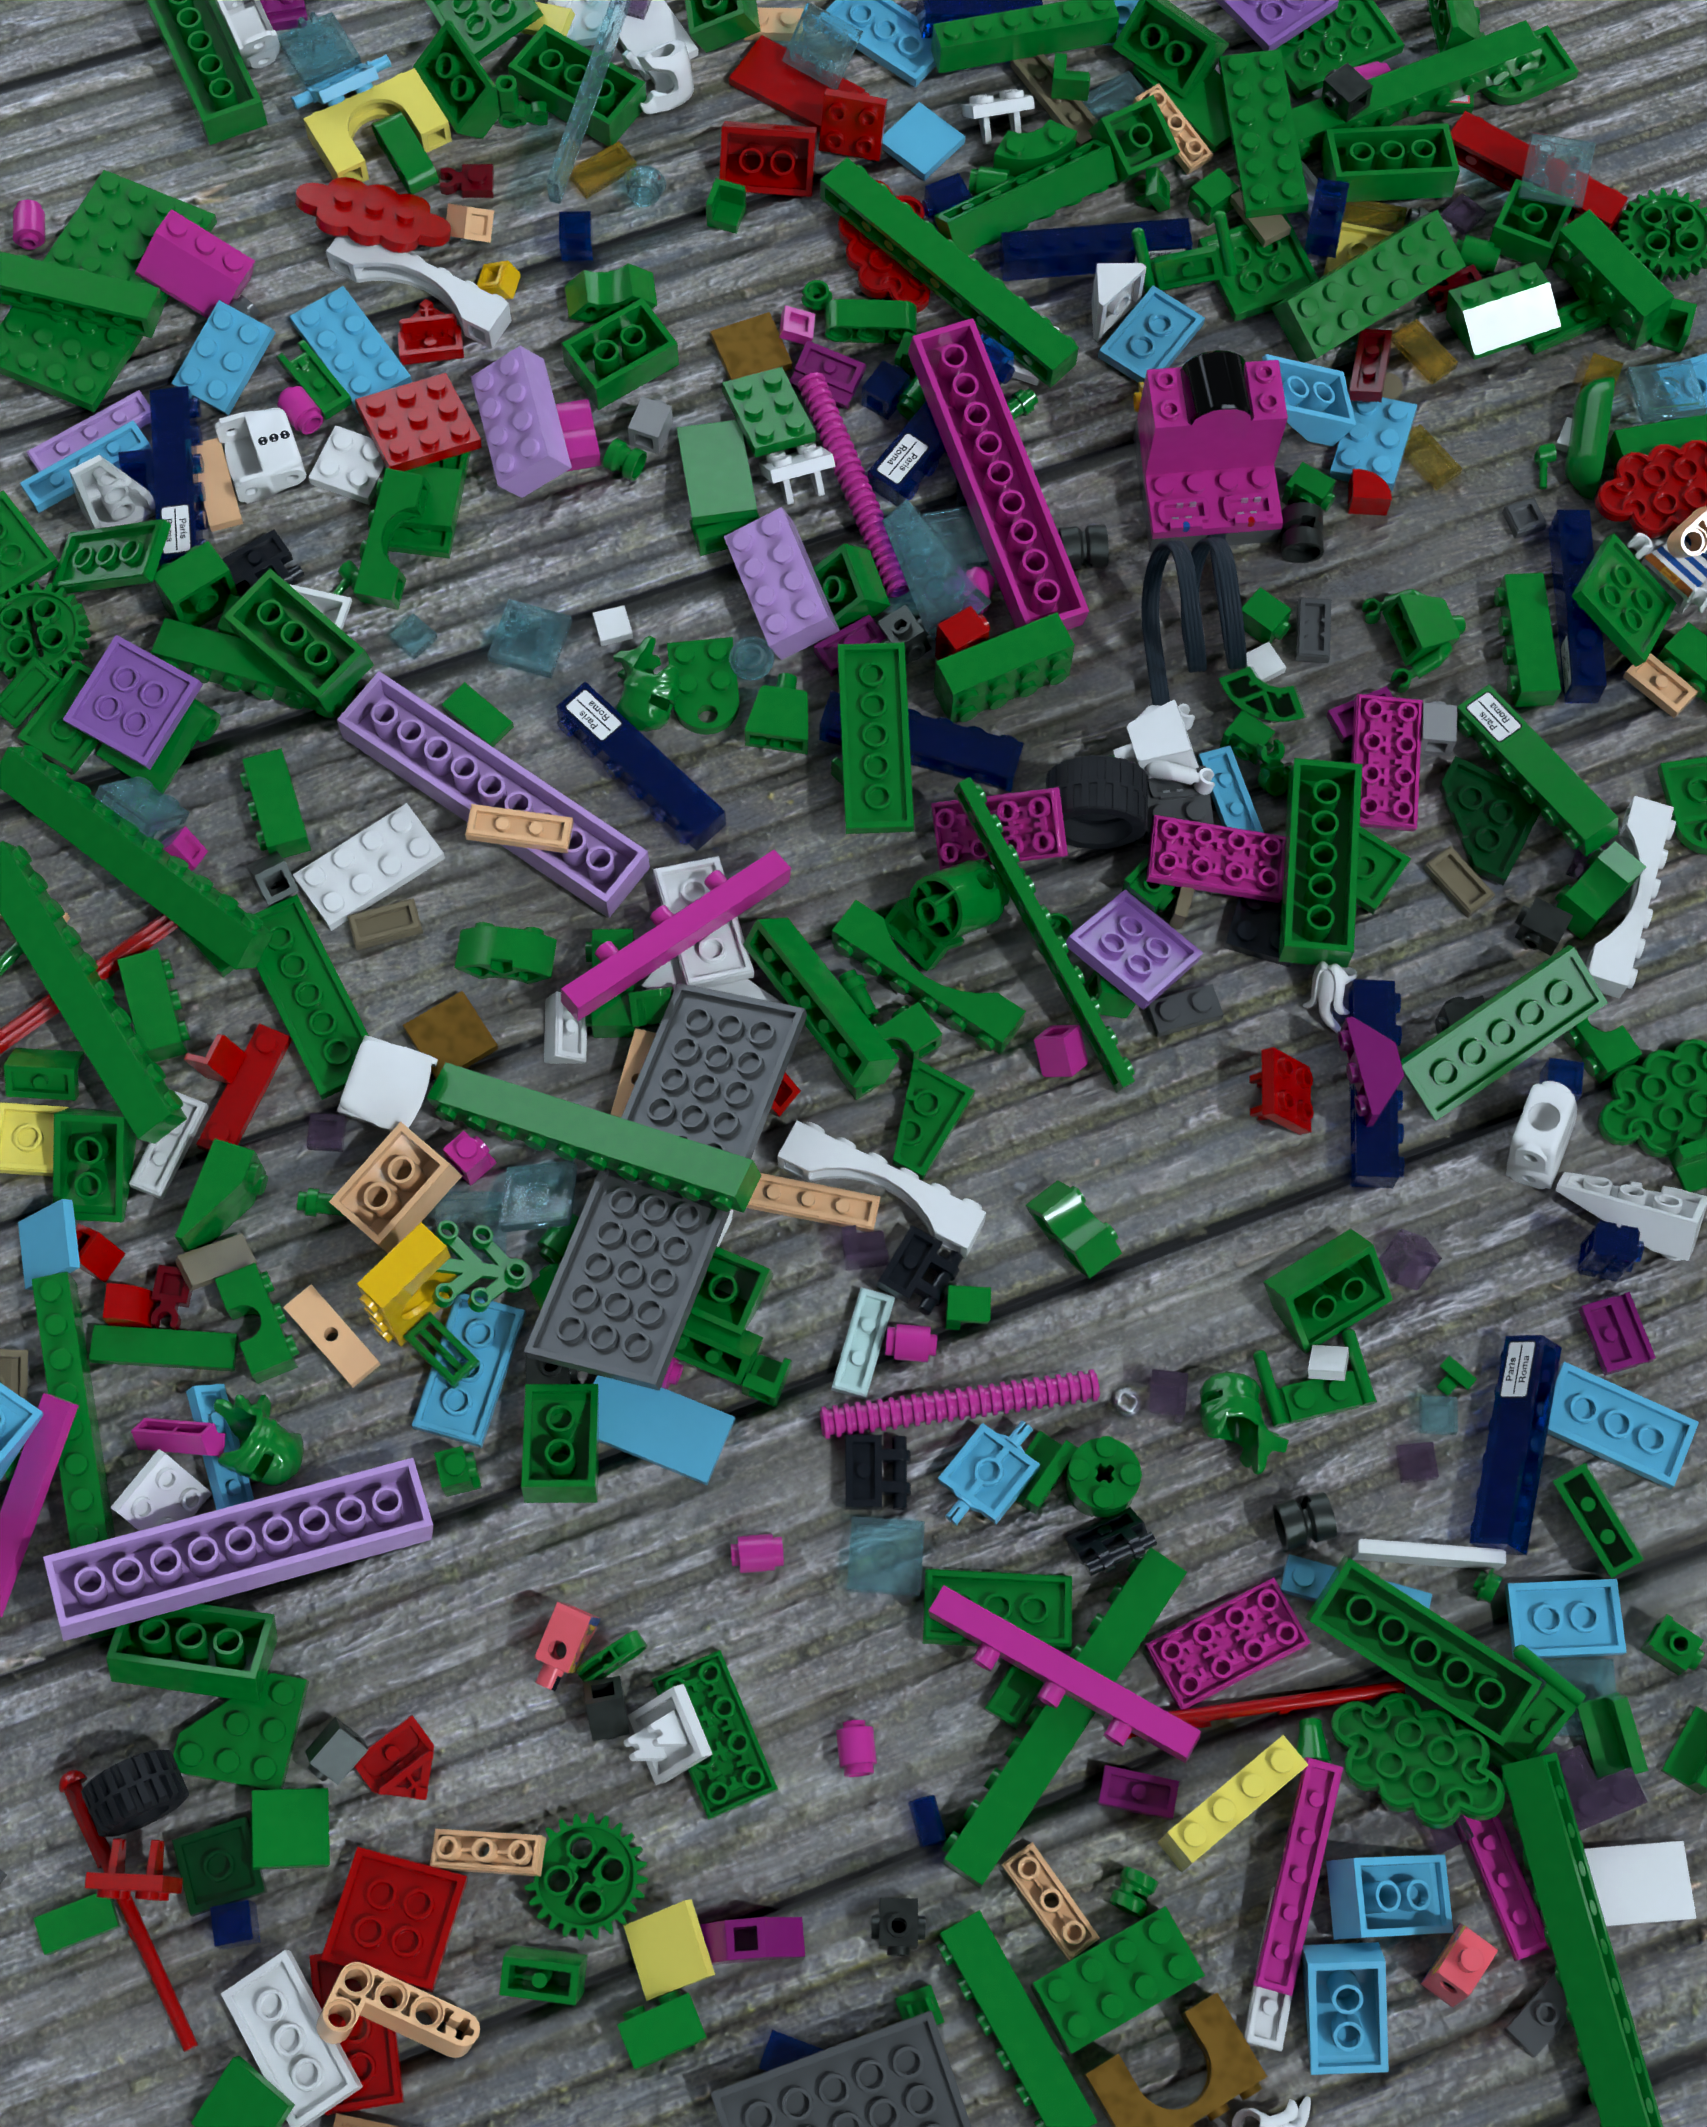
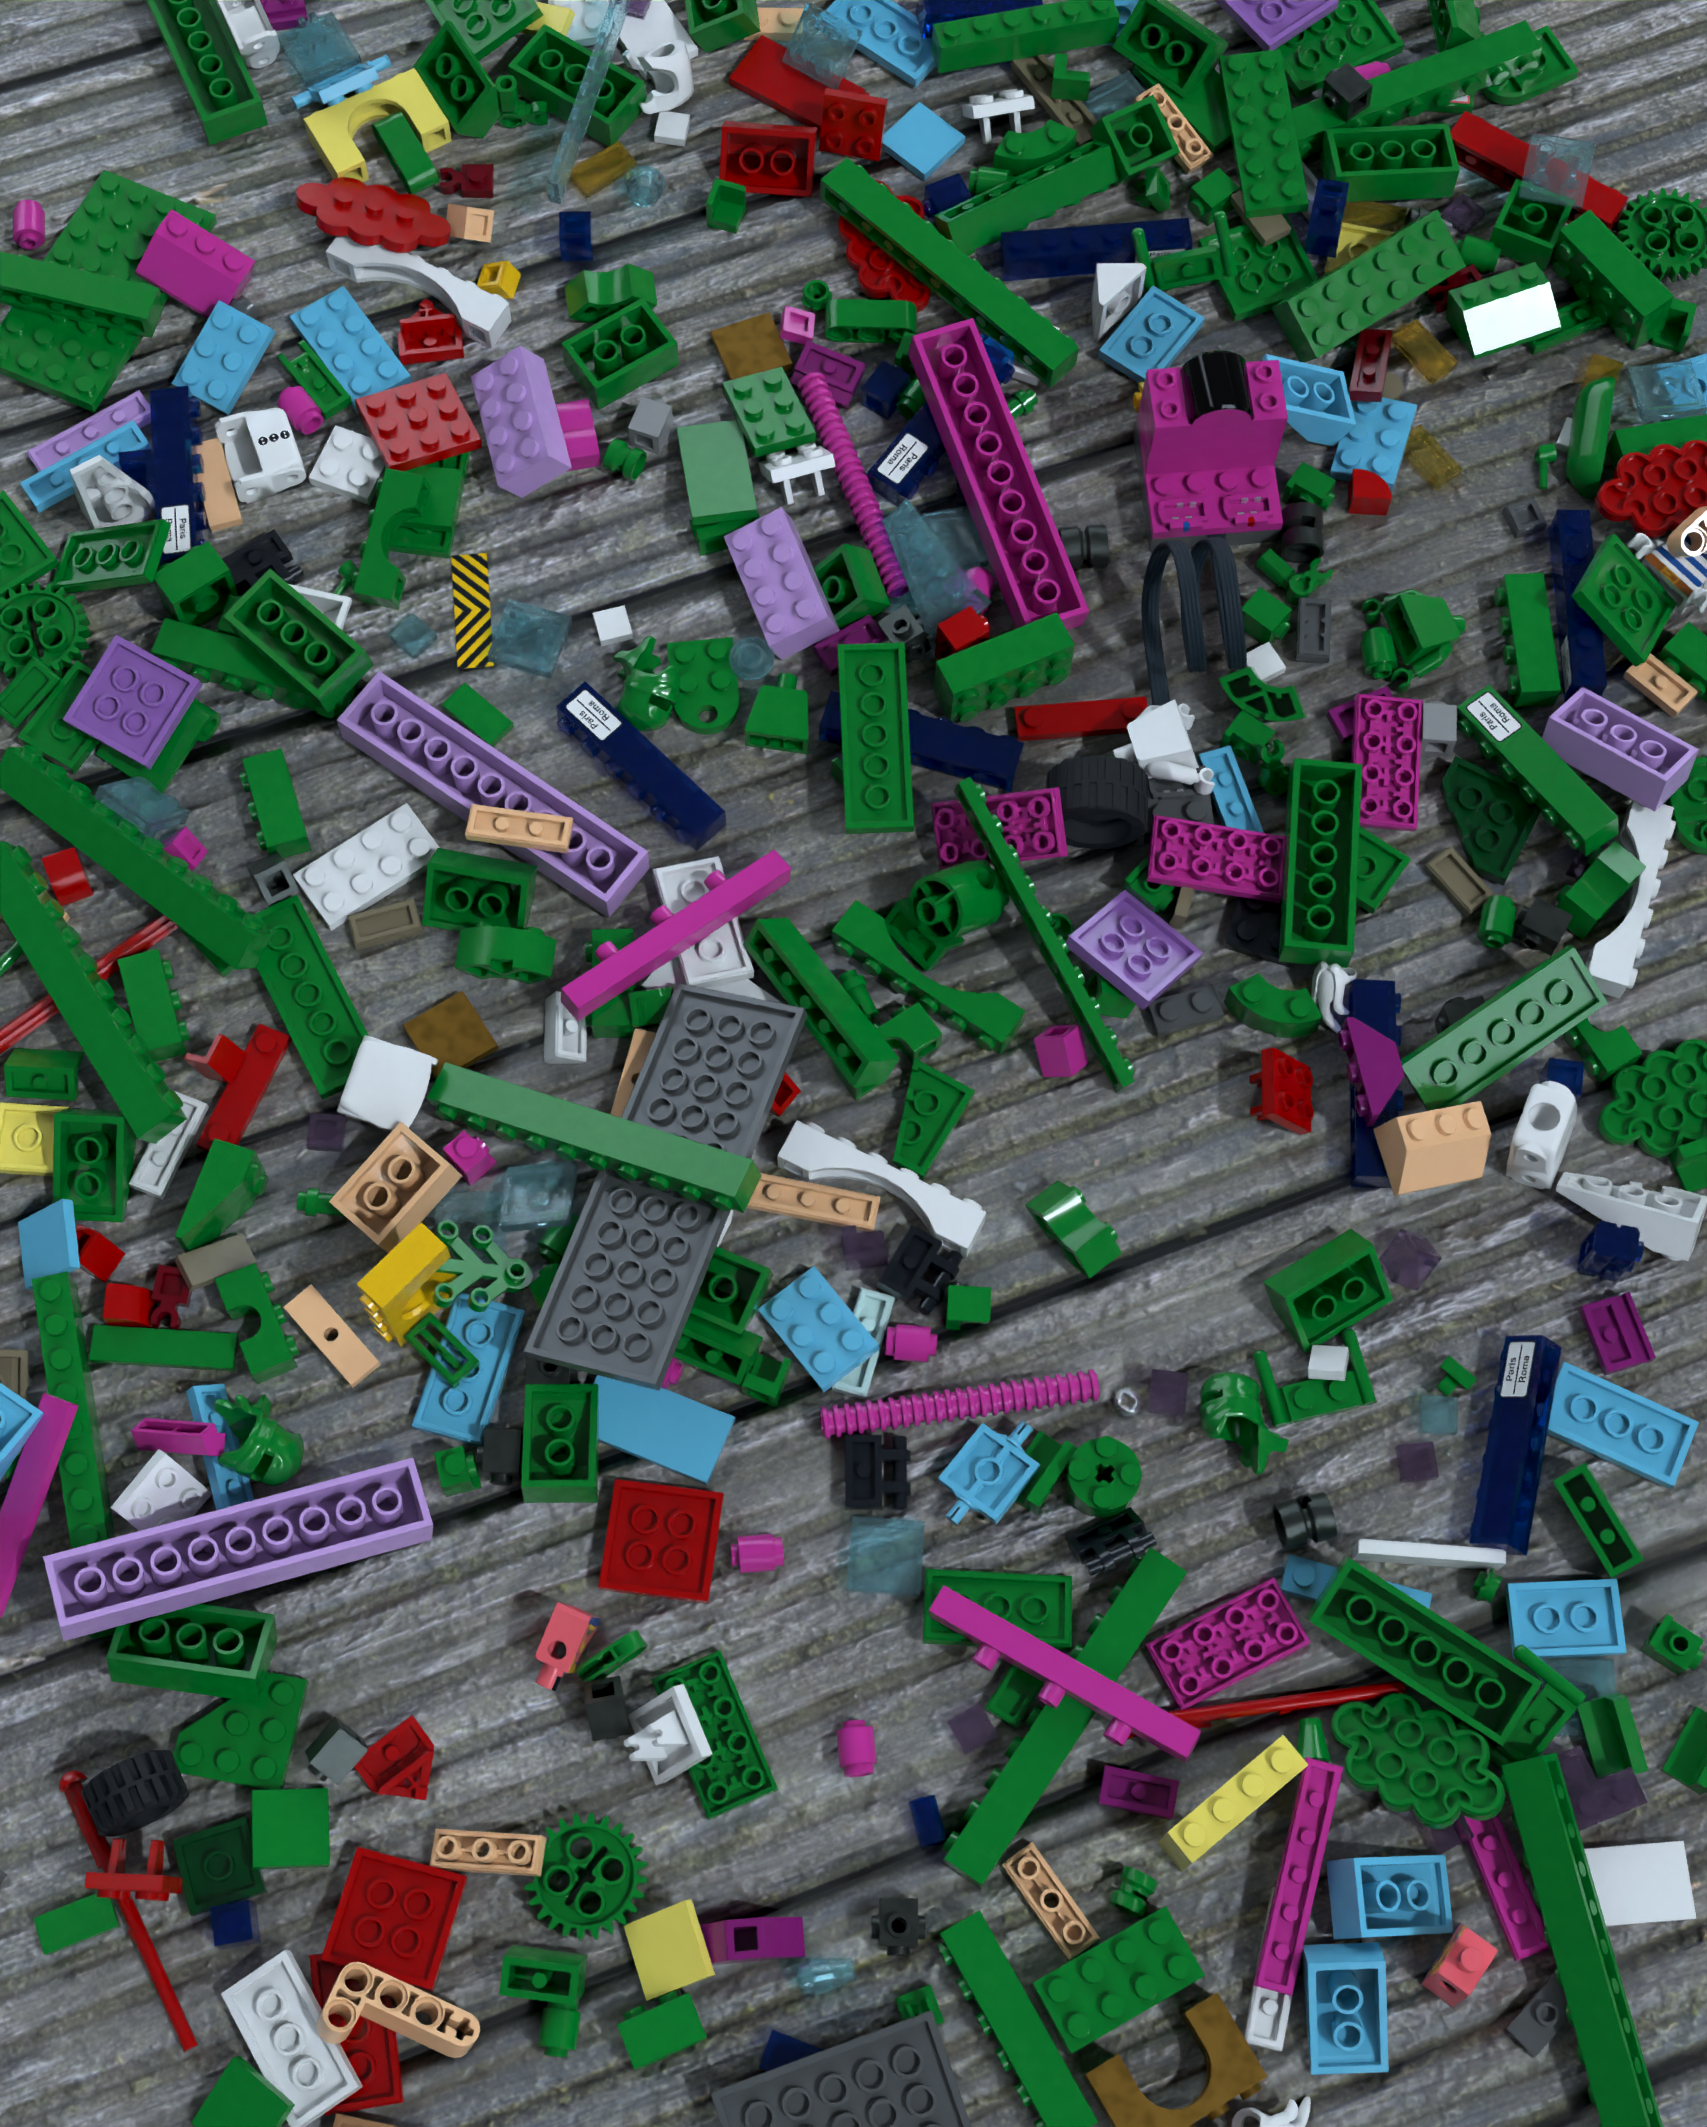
none -> red brick [41,847,94,906]
none -> green slope [422,848,538,932]
none -> sticker [451,553,494,669]
none -> pearl dark grey brick [476,1429,523,1486]
none -> green brick [537,2002,581,2058]
none -> red plate [598,1479,724,1604]
none -> white tile [654,111,690,147]
none -> medium azure plate [758,1266,880,1393]
none -> clear light blue cone [797,1957,856,1998]
none -> clear purple tile [947,1703,999,1756]
none -> red plate [1014,696,1148,742]
none -> green brick [1224,973,1323,1038]
none -> green bar [1256,548,1334,606]
none -> green brick [1360,627,1398,679]
none -> light nougat slope [1373,1101,1492,1196]
none -> green brick [1477,895,1517,949]
none -> lavender brick [1542,687,1699,812]

